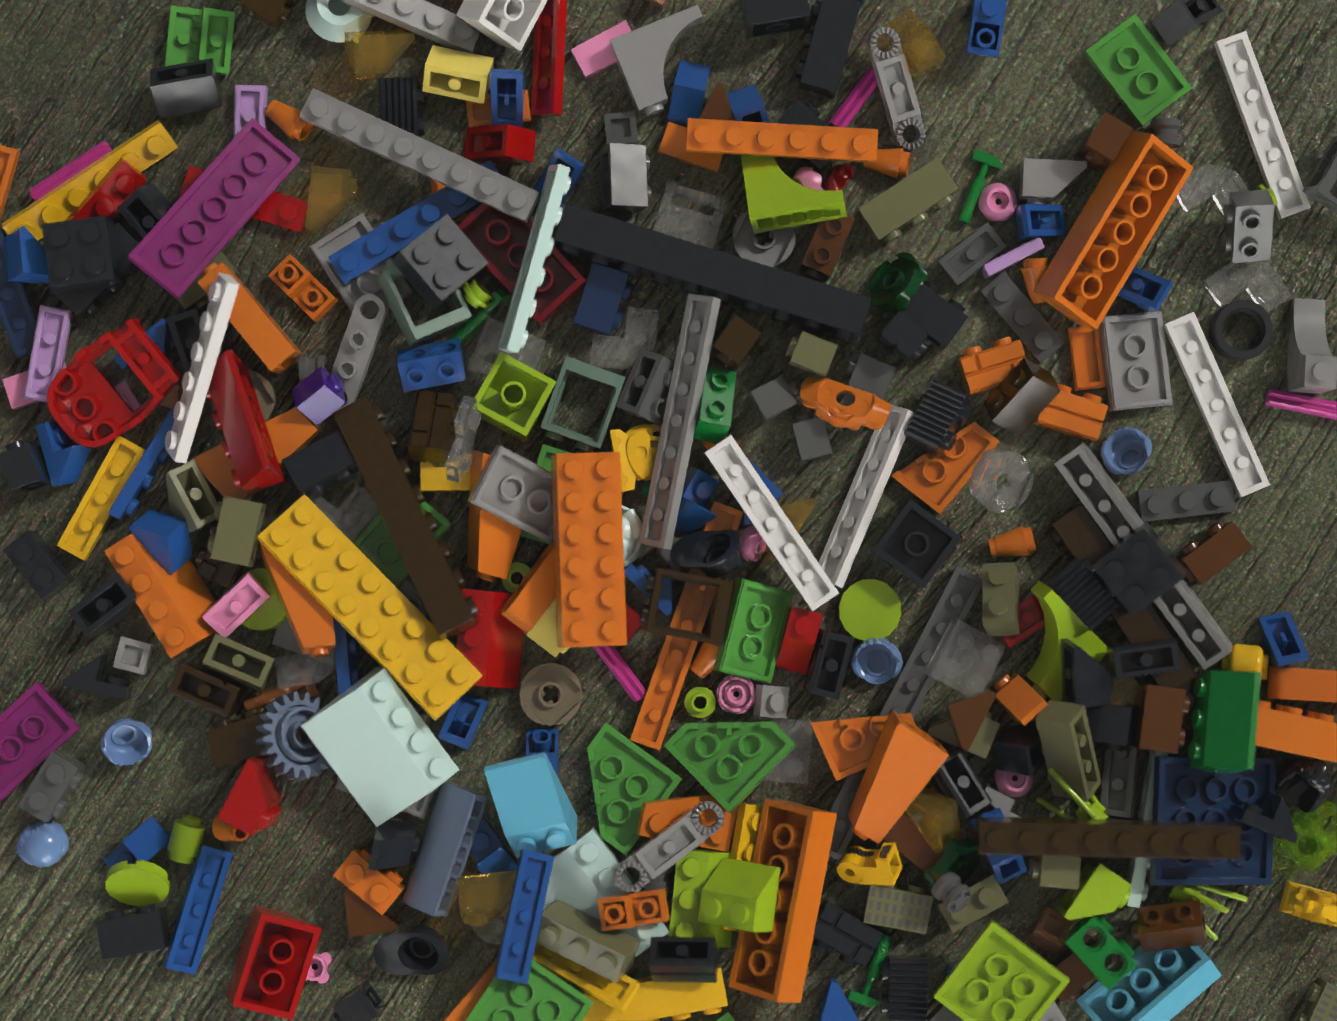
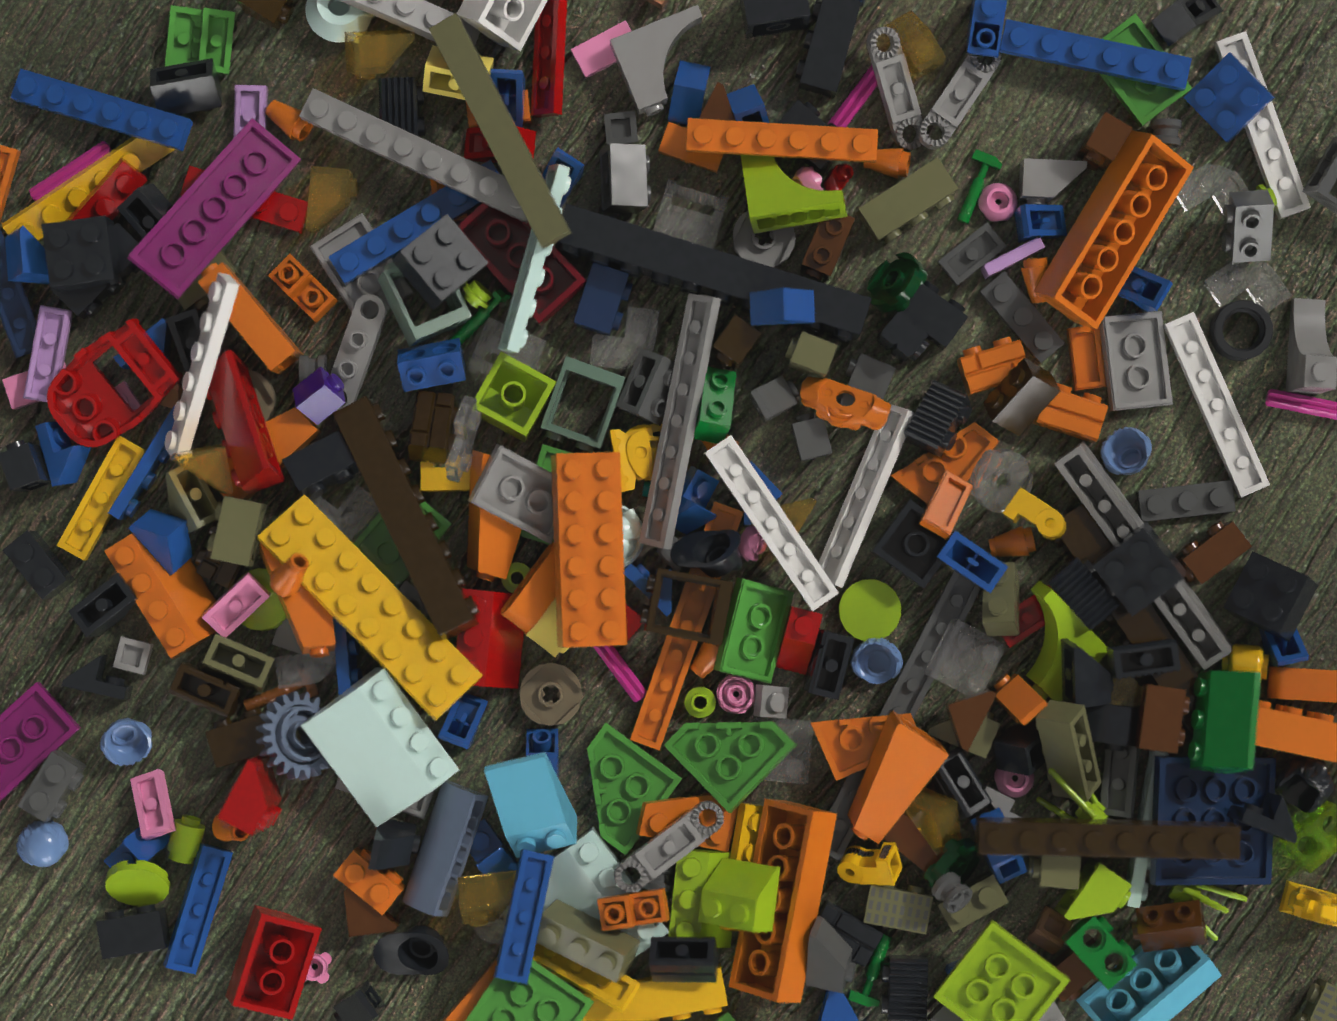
none -> blue plate [10,69,193,152]
none -> bright pink plate [130,769,176,841]
none -> clear yellow slope [170,444,234,496]
none -> orange cone [270,553,309,597]
none -> olive tile [429,13,572,249]
none -> blue slope [749,288,815,325]
none -> dark grey slope [805,916,856,994]
none -> light grey plate [918,52,1001,149]
none -> orange tile [919,470,973,539]
none -> blue slope [937,531,1008,593]
none -> blue plate [999,19,1192,91]
none -> yellow leg [1003,487,1066,540]
none -> blue plate [1183,52,1275,143]
none -> black brick [1223,551,1318,642]

